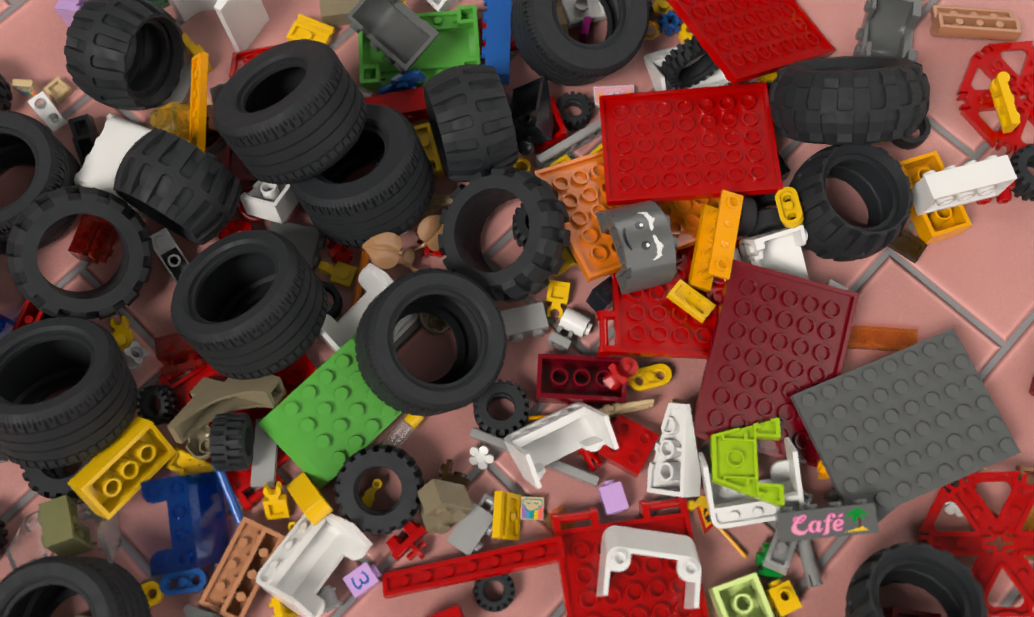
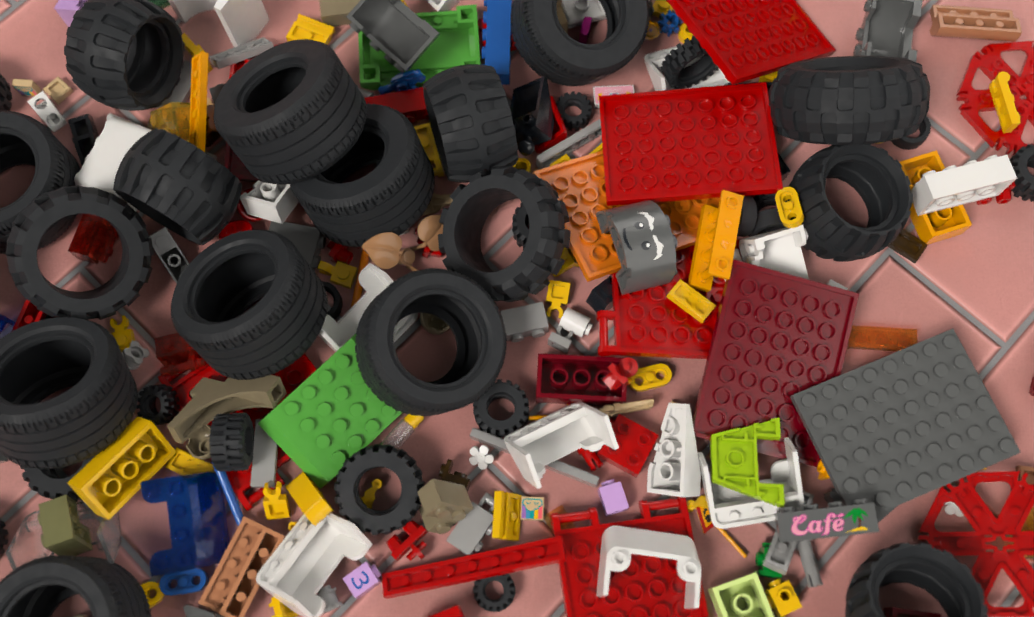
none -> light grey tile [209,37,273,69]

